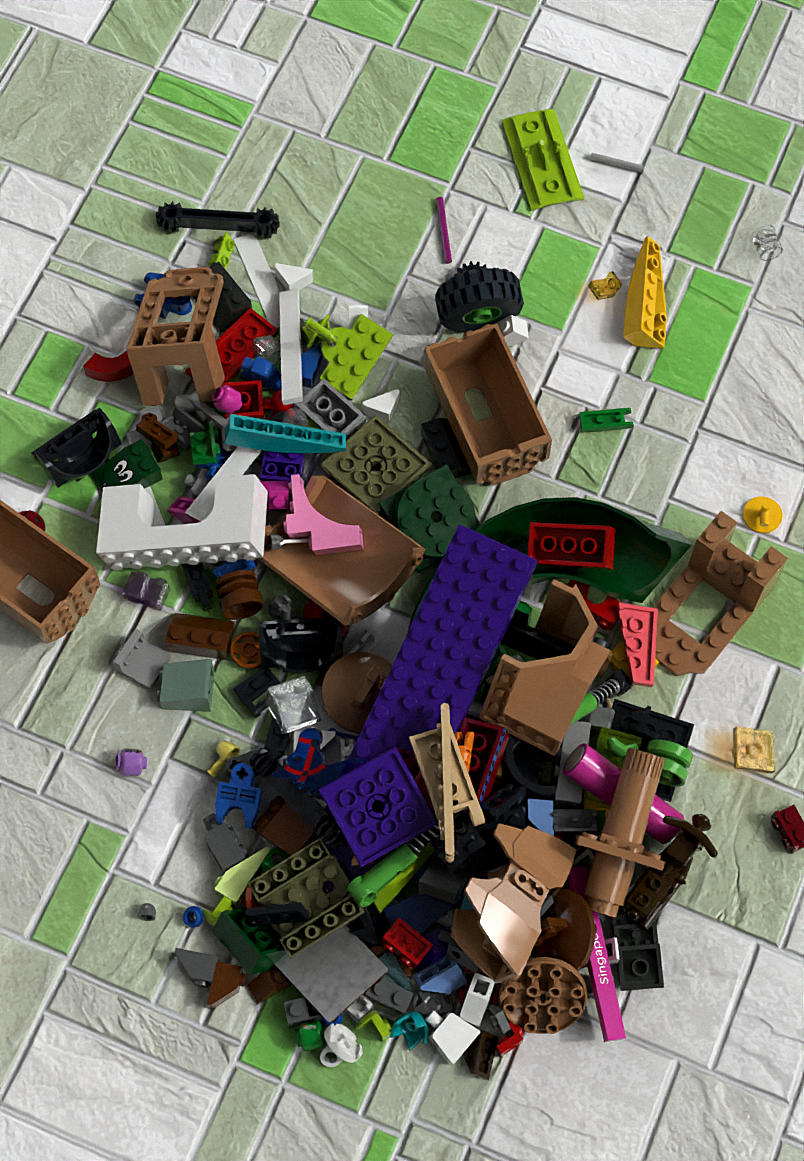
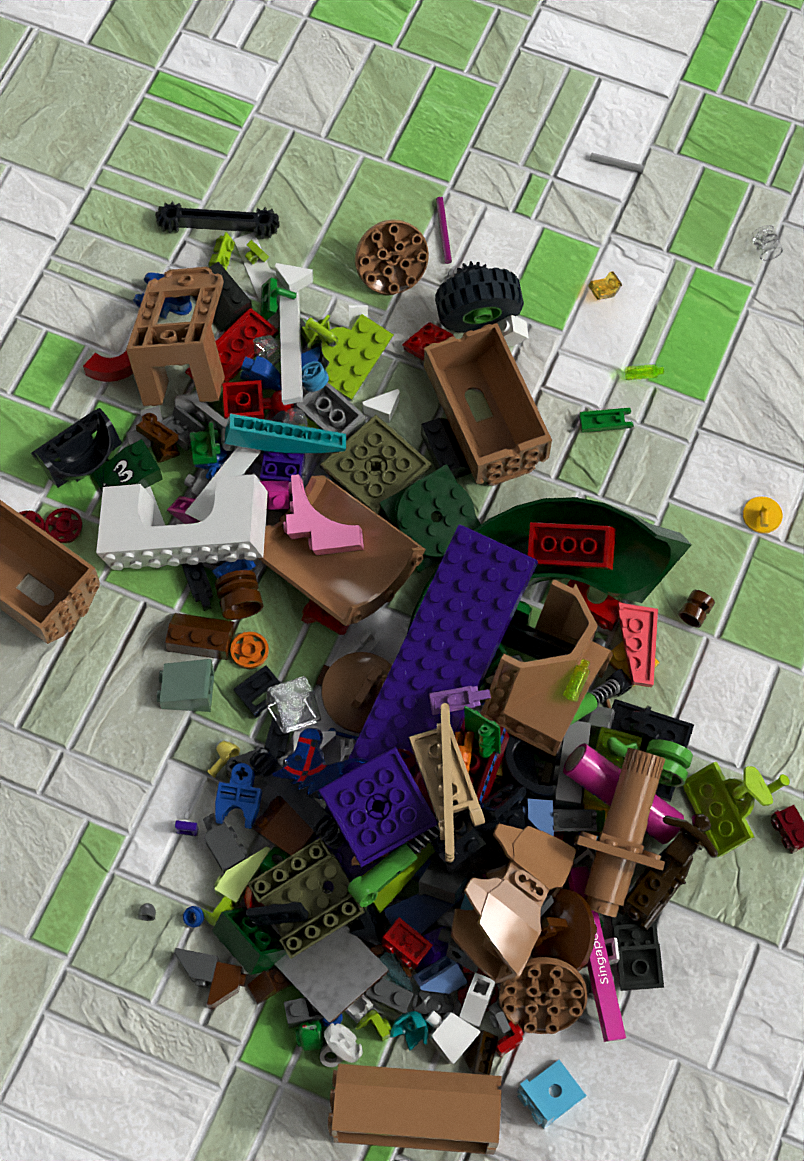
light grey bracket [113,629,171,688] -> none
medium lavender head [116,748,147,776] -> none
clear purple brick [122,571,170,611] -> none
dark pink head [212,385,242,414] -> none
black piece [259,617,343,673] -> none
dark grey hinge [268,534,311,550] -> none
dark grey piece [268,594,300,620] -> none
lime hinge [502,109,584,211] -> none
yellow wedge [623,236,667,349] -> none
medium nougat bracket [653,511,788,676] -> none
clear yellow hinge [732,726,775,774] -> none
none -> dark red wheel [45,508,83,543]
none -> dark purple tile [175,820,199,836]
none -> lime tile [245,240,269,264]
none -> green plate [260,278,297,320]
none -> dark azure wheel [302,361,329,392]
none -> medium nougat panel [328,1064,501,1155]
none -> medium nougat bracket [355,219,429,295]
none -> red plate [402,322,454,361]
none -> medium lavender hinge [429,686,491,715]
none -> green hinge [464,706,501,758]
none -> medium azure bracket [517,1060,587,1129]
none -> clear neon green cylinder [563,659,590,702]
none -> clear neon green cylinder [625,364,664,380]
none -> reddish brown wheel [678,589,715,628]
none -> lime plate [683,762,790,857]

